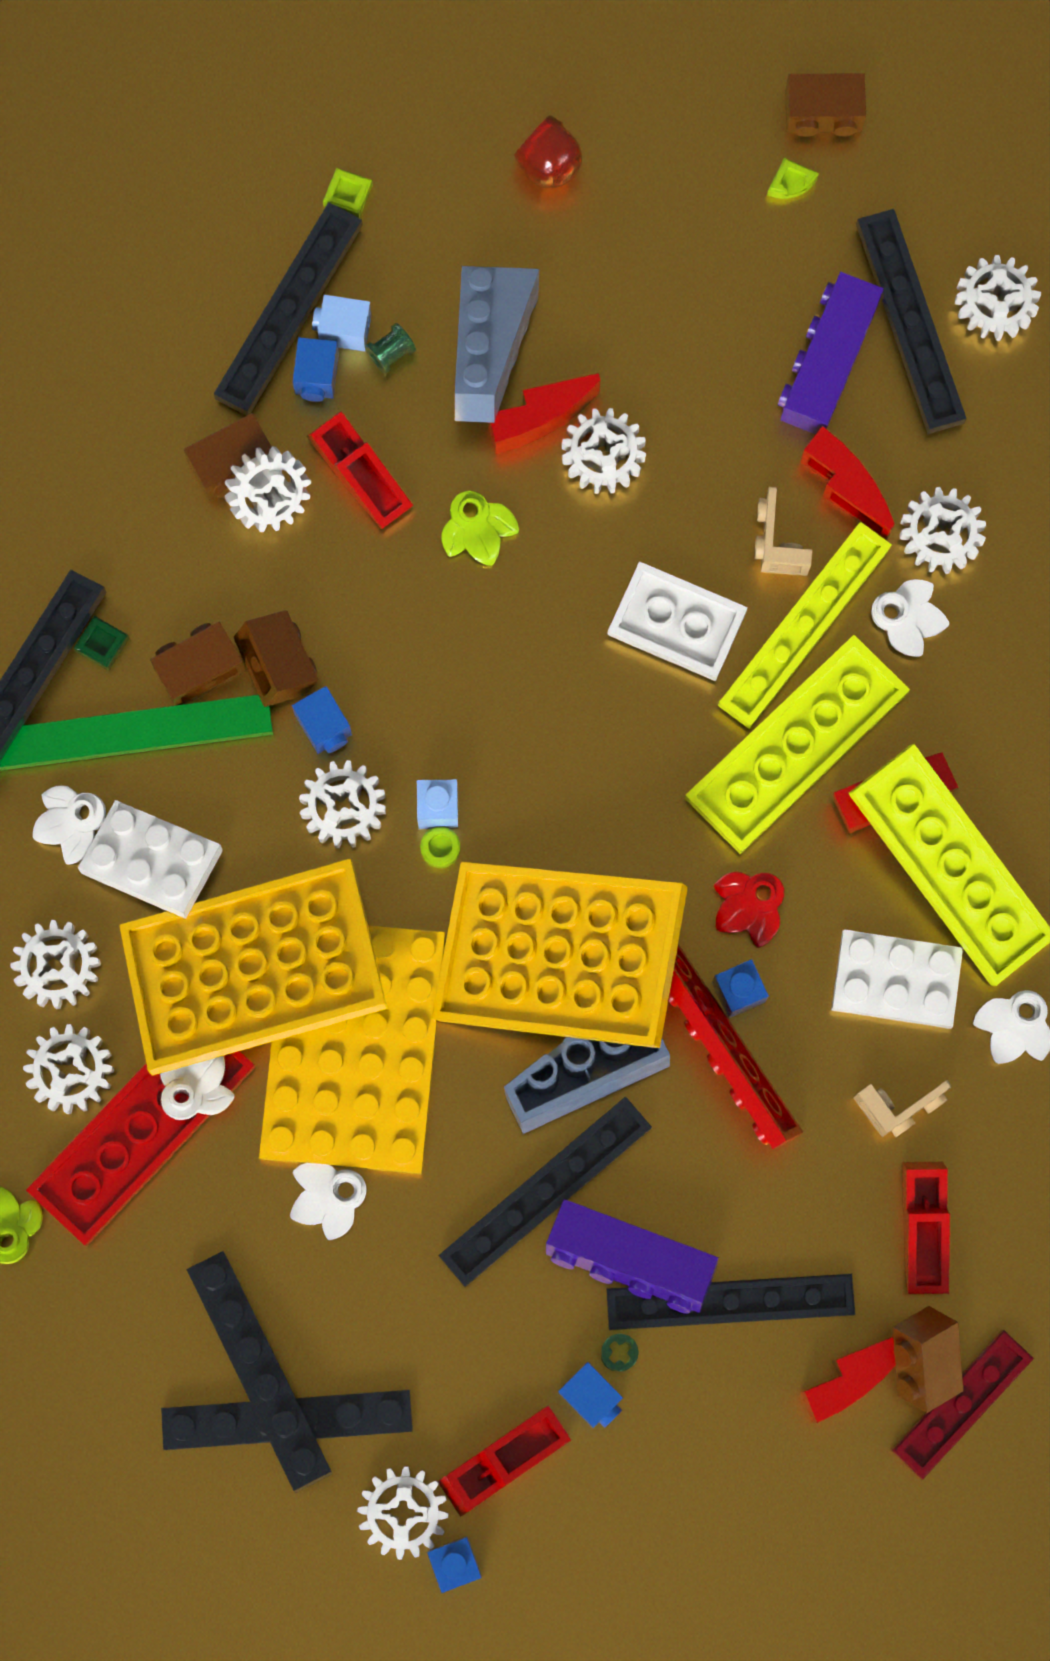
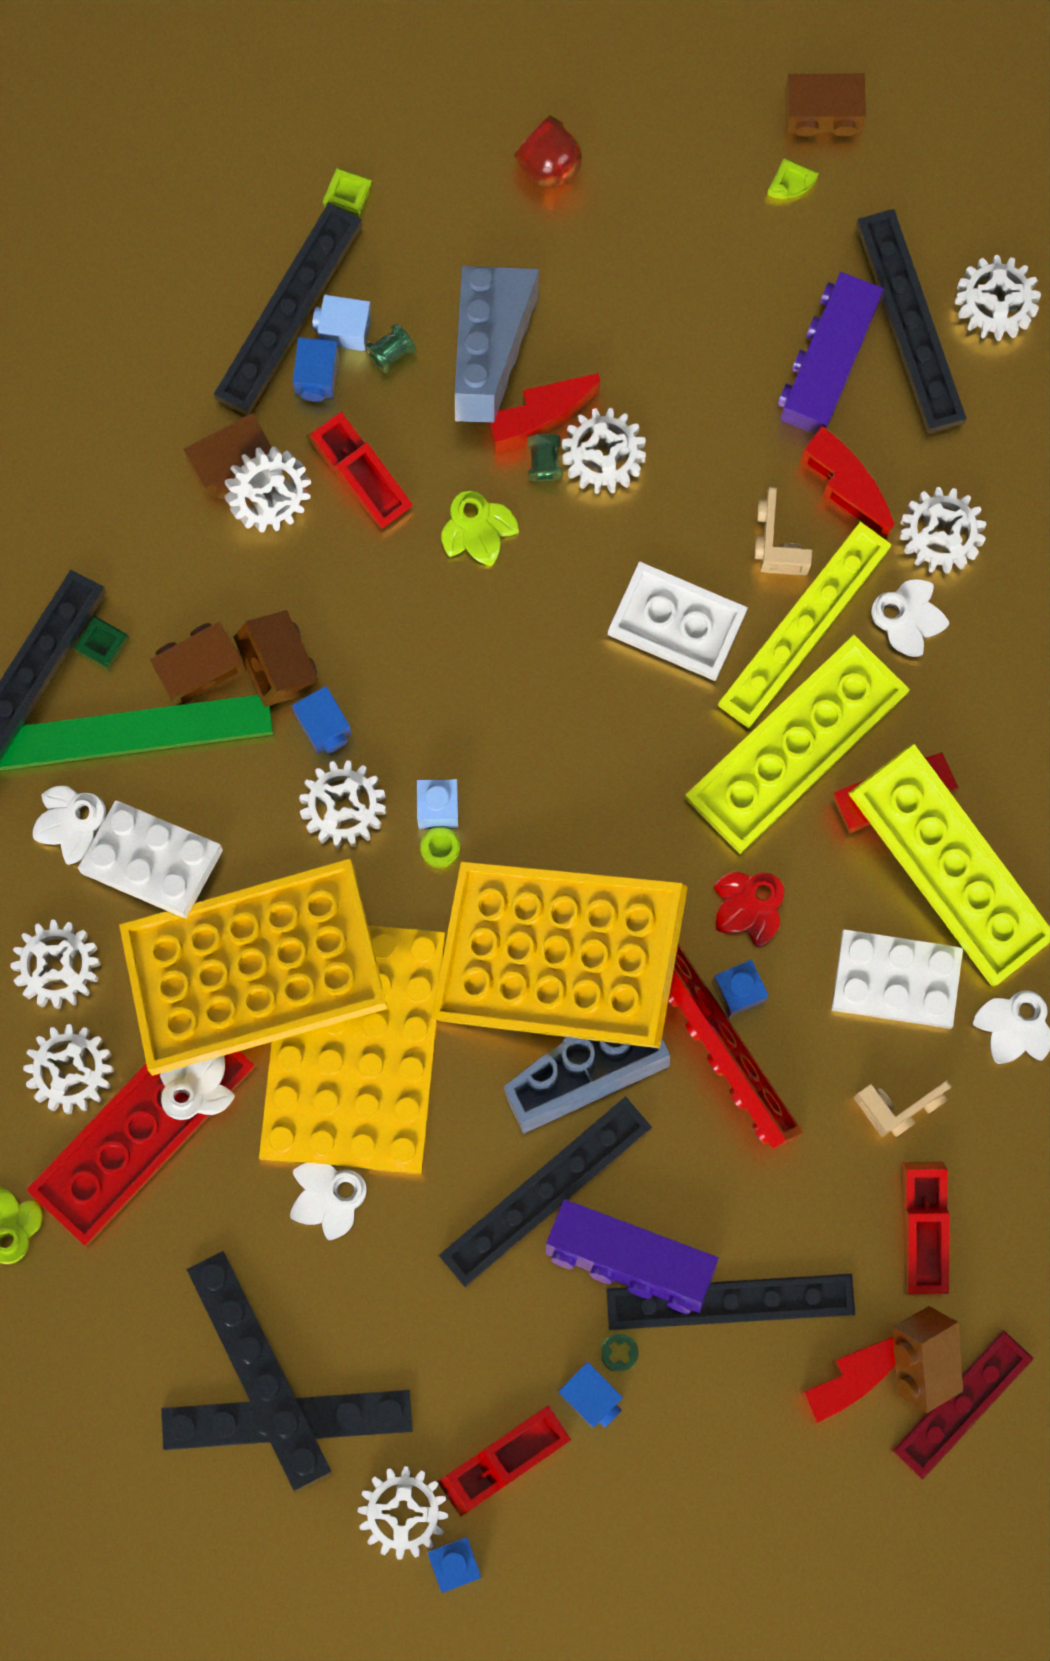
none -> clear green bush [527,434,563,482]

